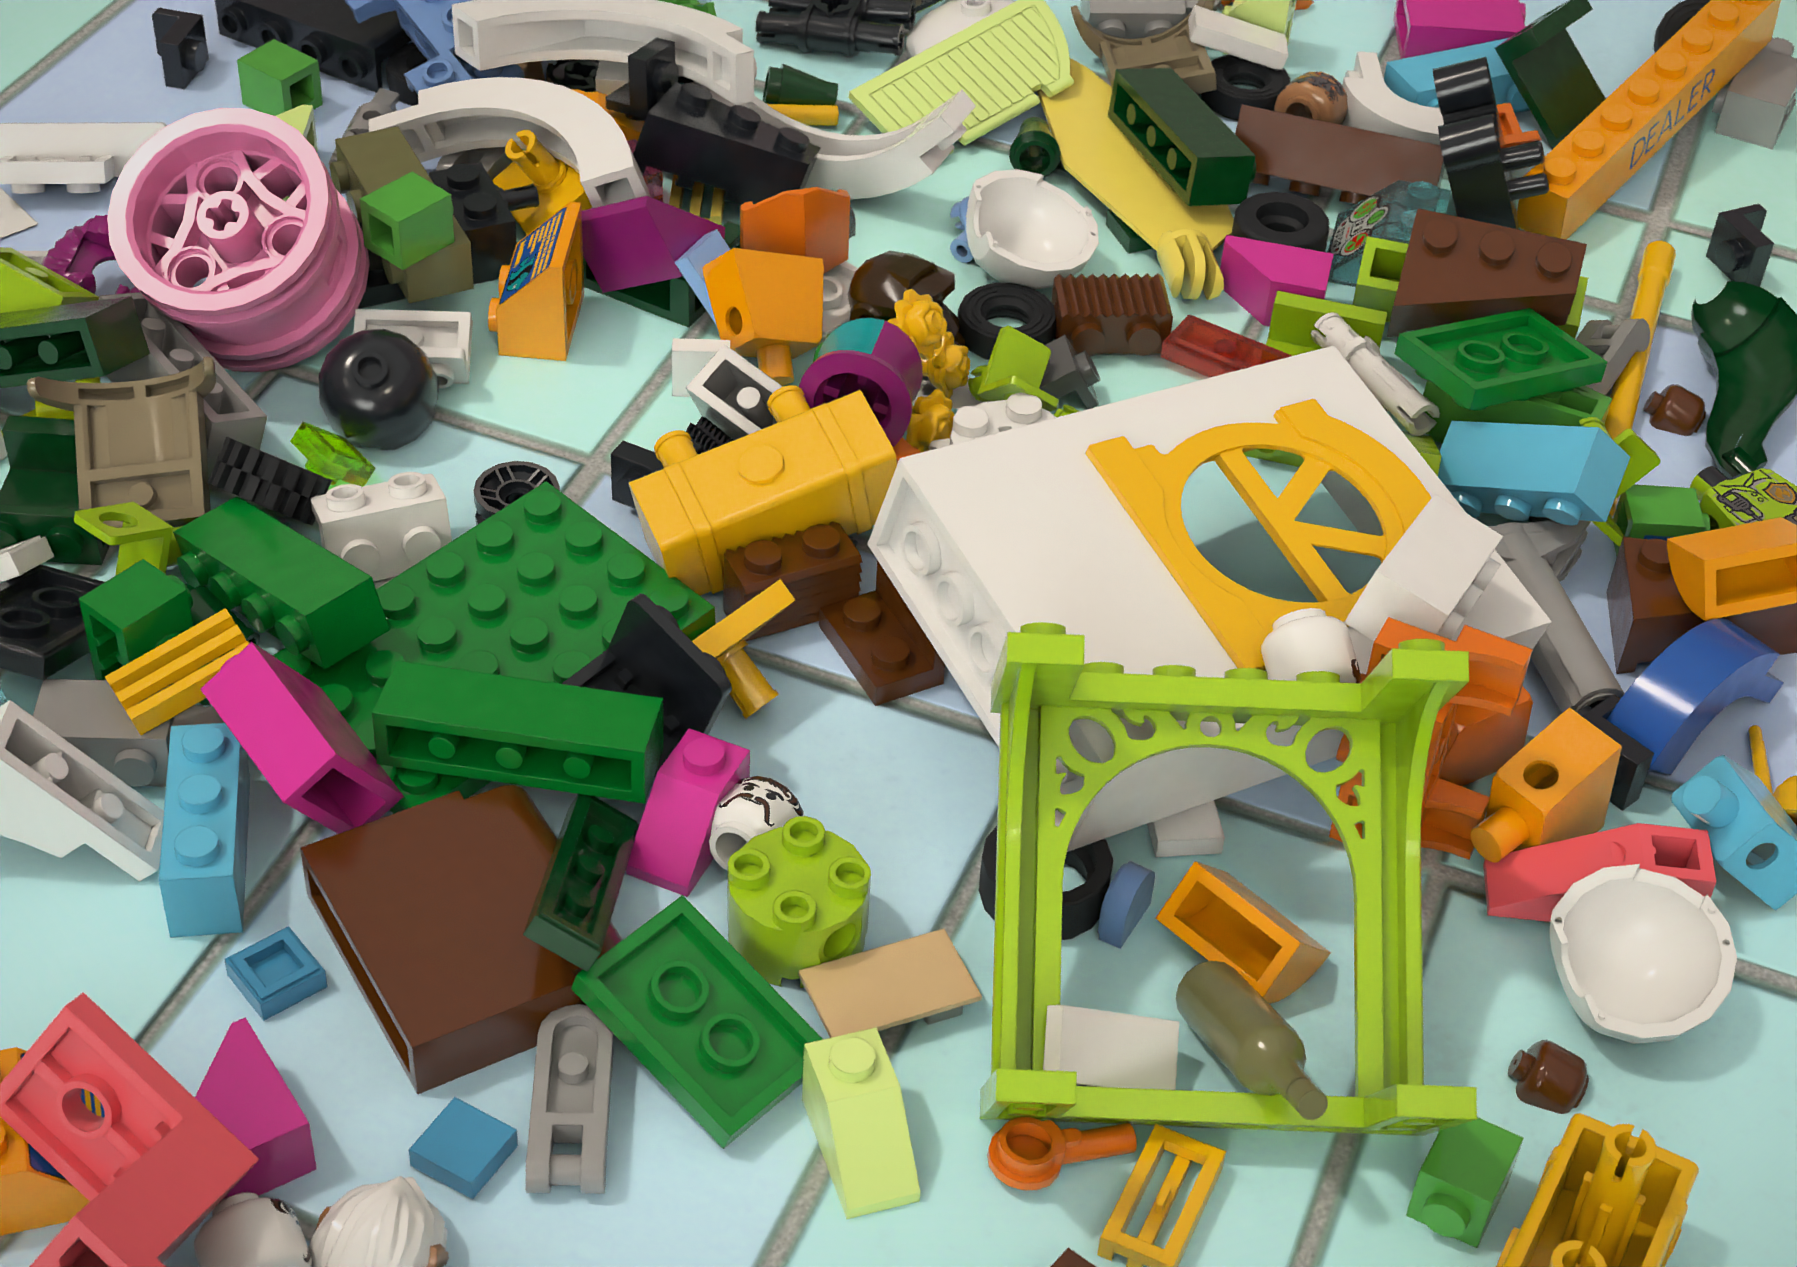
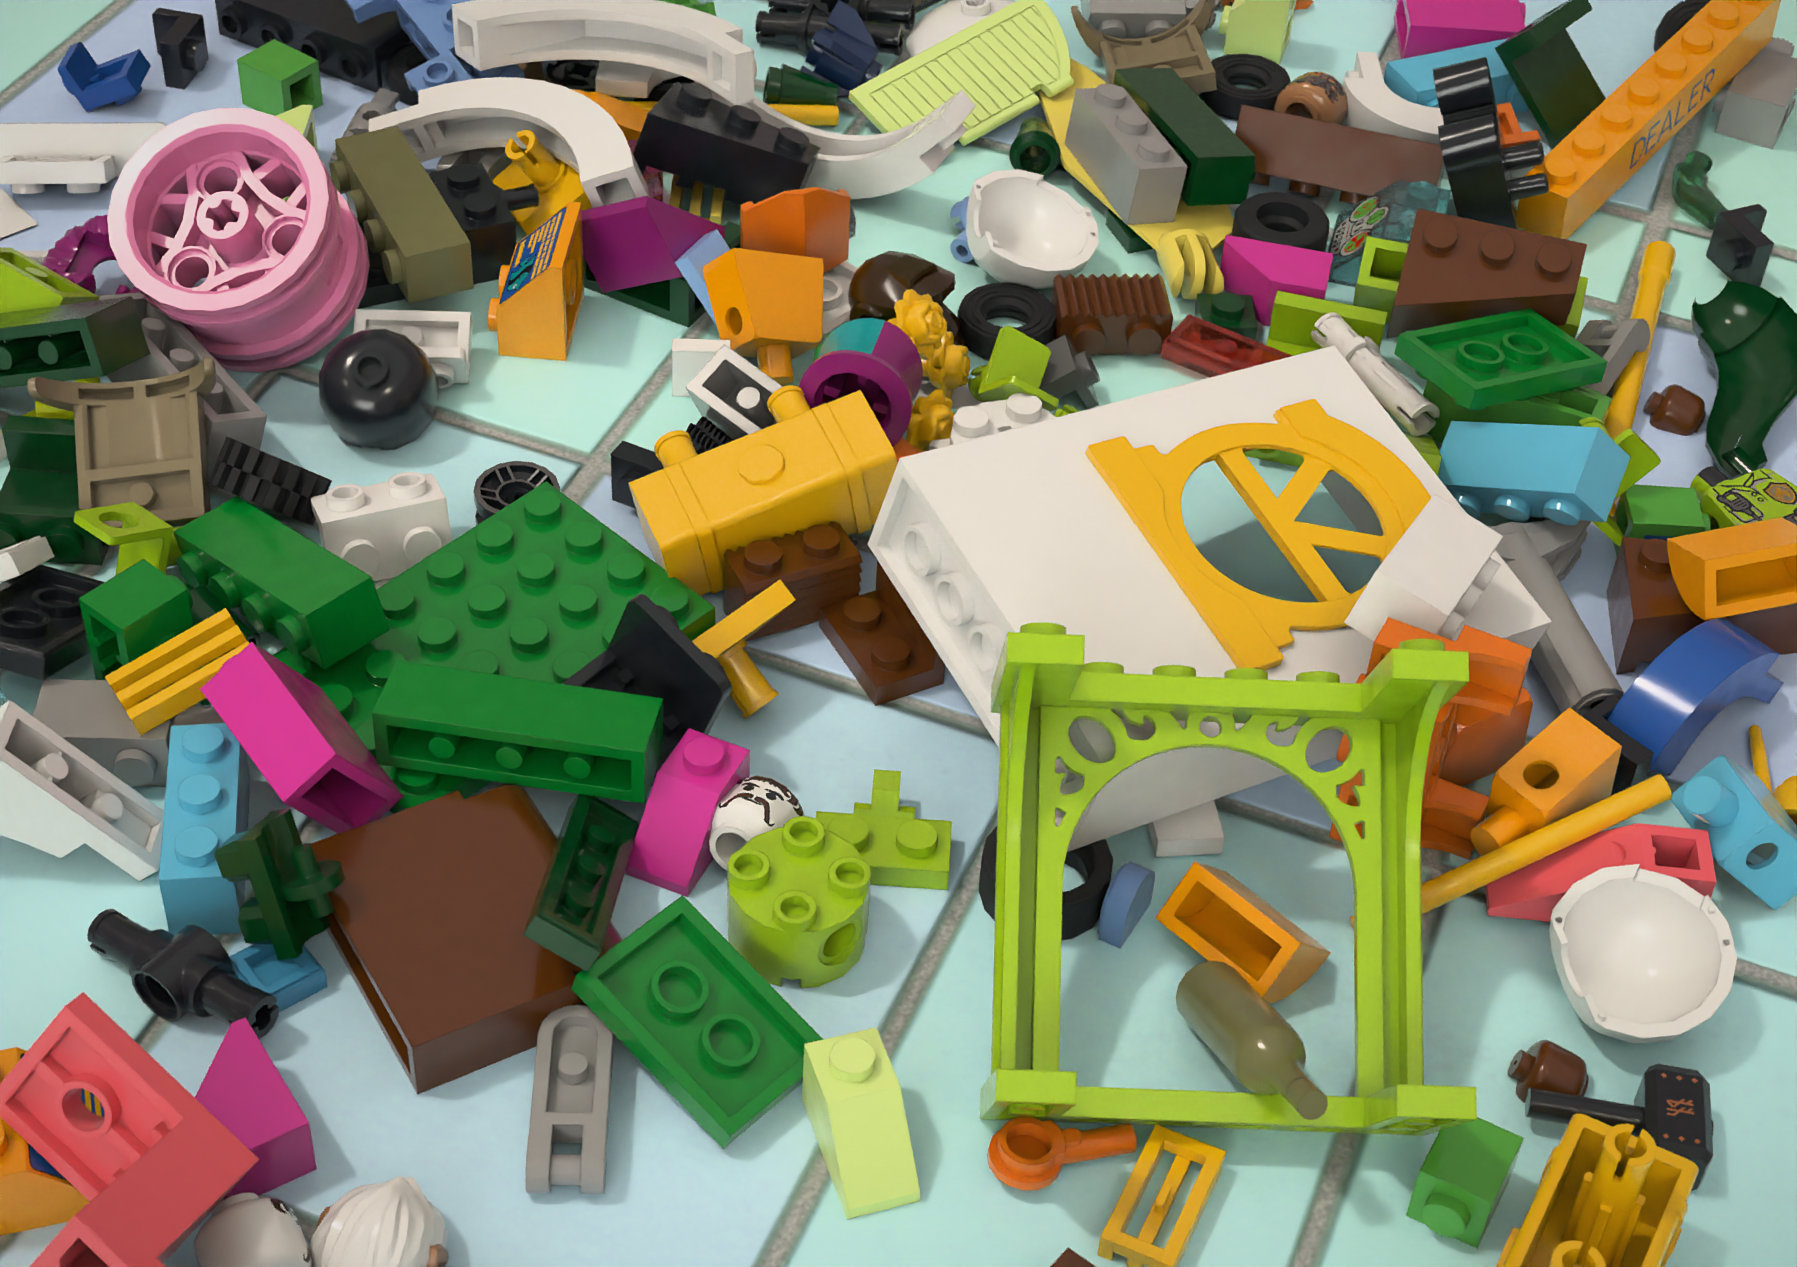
clear neon green plate [290,422,376,487] -> none
bright green brick [360,171,455,270] -> none
dark azure tile [408,1097,518,1199] -> none
black bracket [605,38,679,121] -> none
tan piece [798,929,982,1038] -> none
white tile [1043,1005,1179,1090] -> none
white tile [1188,5,1289,70] -> none
white head [1261,608,1361,683] -> none
none -> blue bracket [58,42,151,112]
none -> black pin [87,908,279,1039]
none -> dark green hips [215,809,346,960]
none -> dark blue brick [800,0,883,97]
none -> lime hinge [815,769,952,890]
none -> light grey brick [1064,84,1188,225]
none -> dark green plate [1195,292,1258,346]
none -> yellow piece [1350,774,1672,930]
none -> black piece [1525,1064,1713,1191]
none -> clear green arm [1672,150,1728,230]

